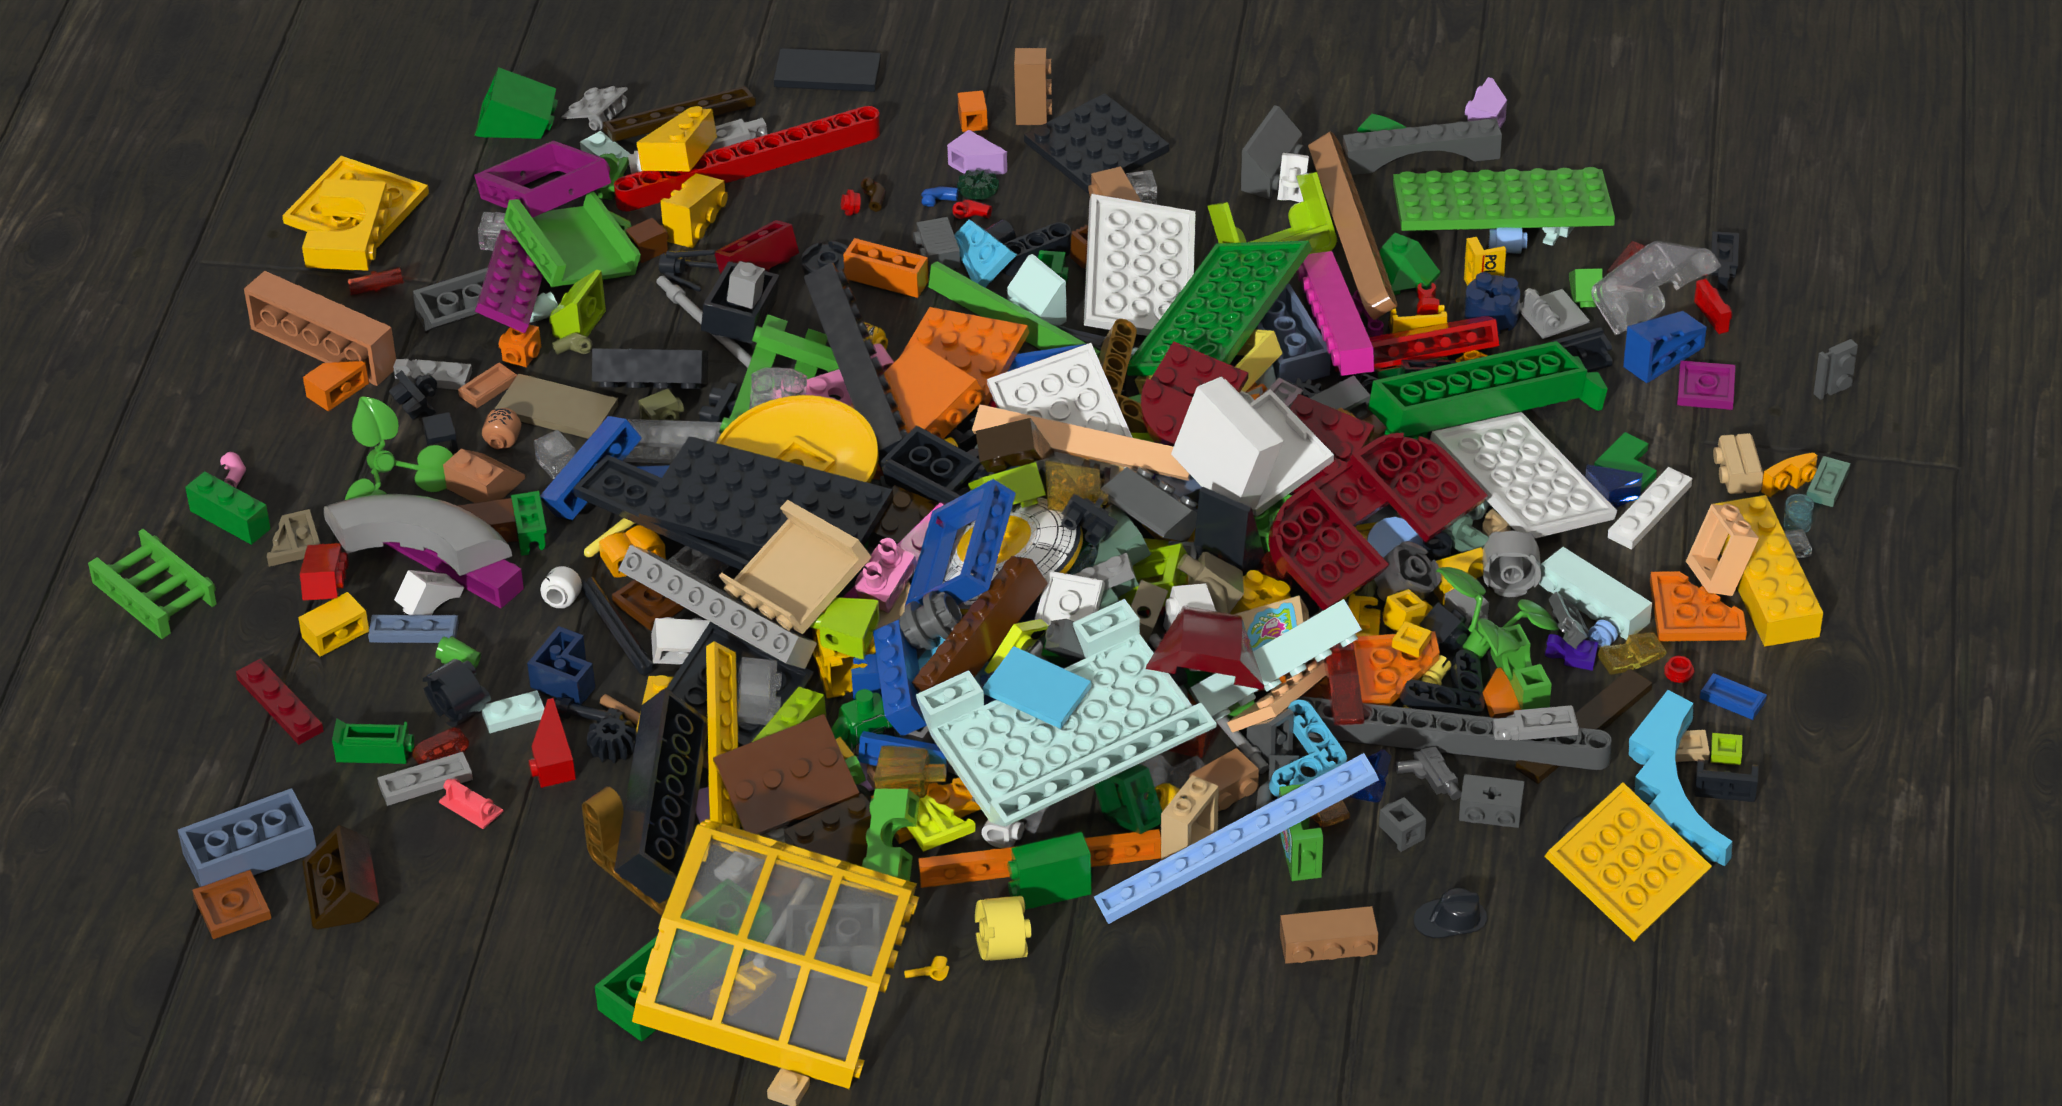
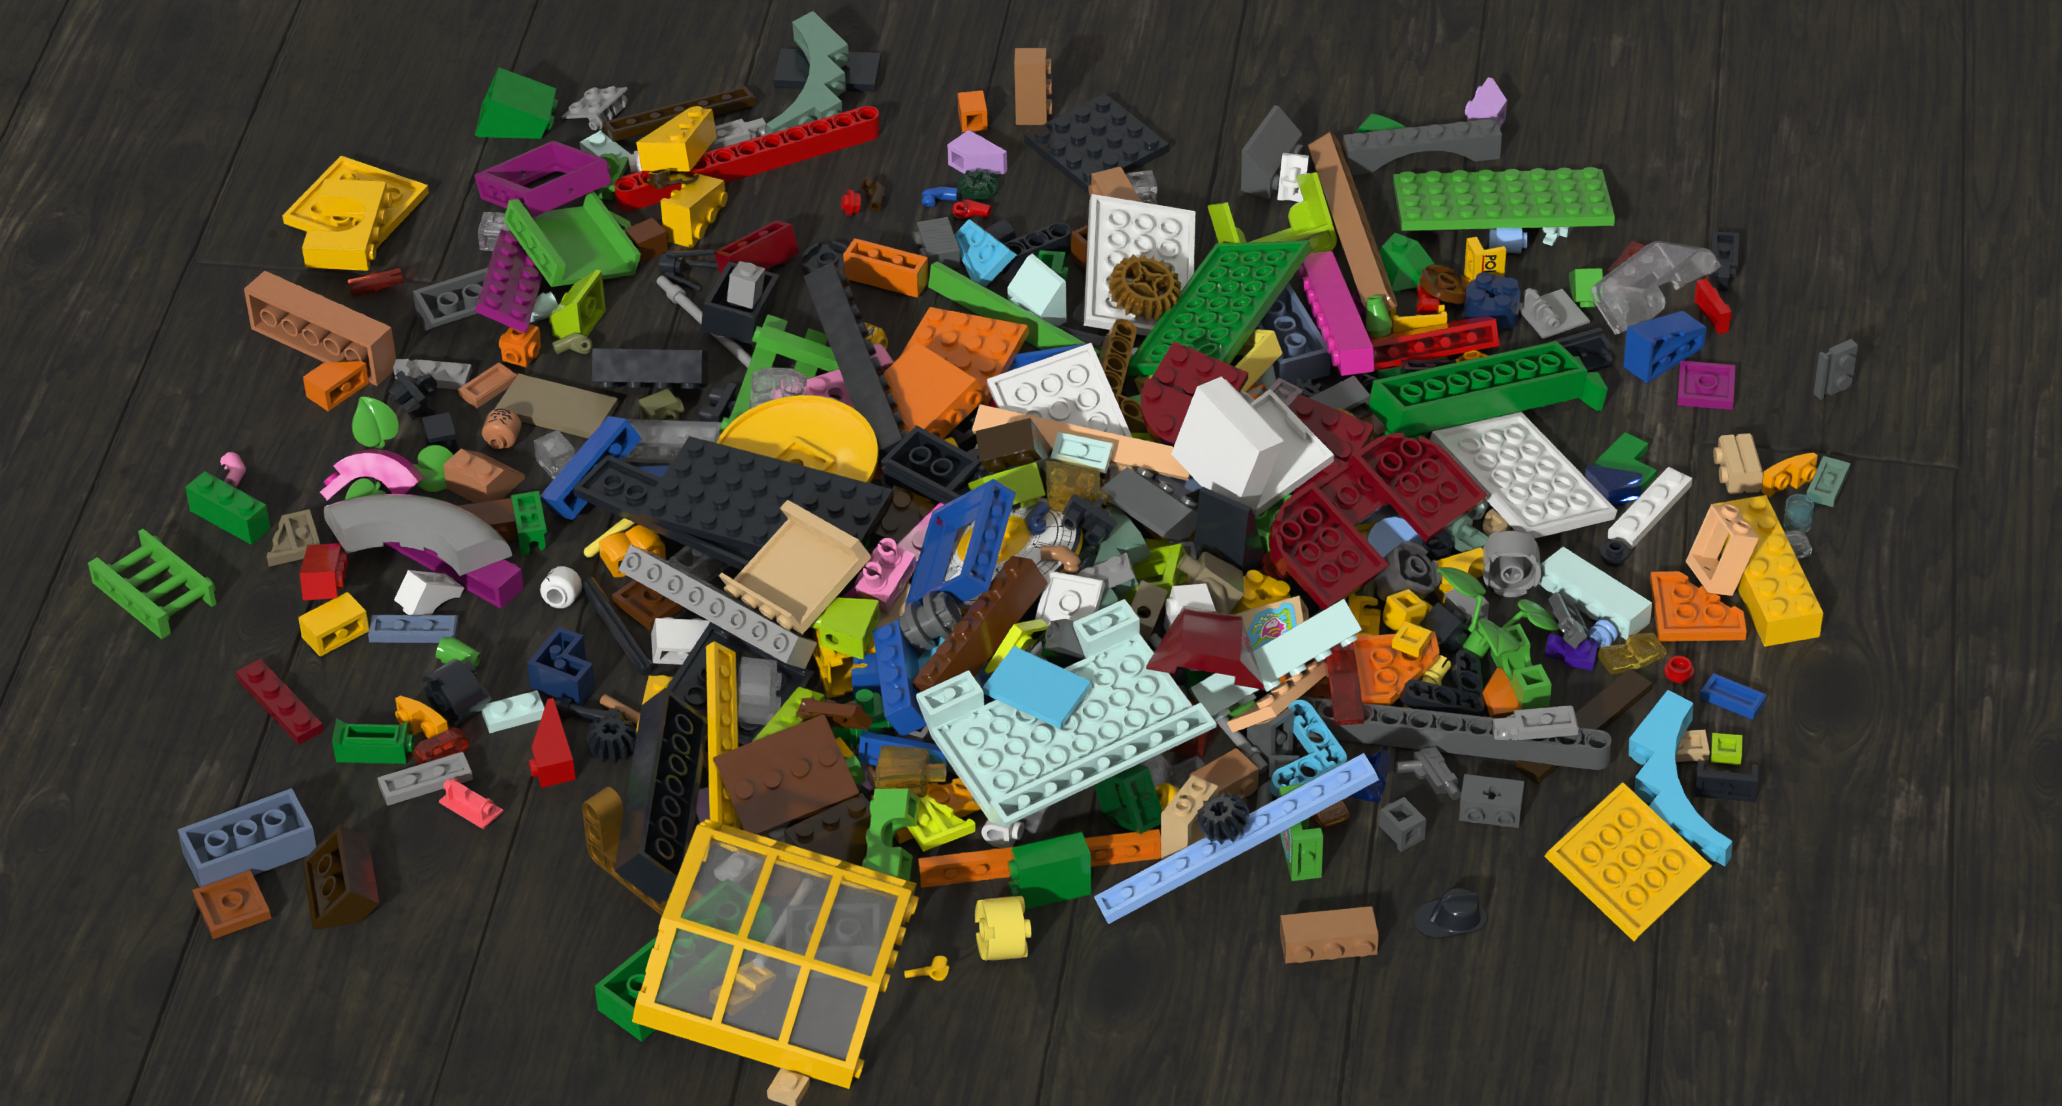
none -> arch [320,449,425,500]
none -> light orange slope [395,696,450,746]
none -> dark brown plate [647,169,699,189]
none -> sand green arch [766,11,849,134]
none -> reddish brown hinge [796,697,873,730]
none -> dark blue arm [1024,501,1050,535]
none -> medium nougat arm [1040,545,1081,574]
none -> light aqua plate [1051,432,1114,473]
none -> pearl gold gear [1108,254,1181,322]
none -> black gear [1197,791,1250,845]
none -> bright green cone [1366,295,1393,337]
none -> reddish brown tile [1419,265,1469,304]
none -> black plate [1600,540,1629,566]

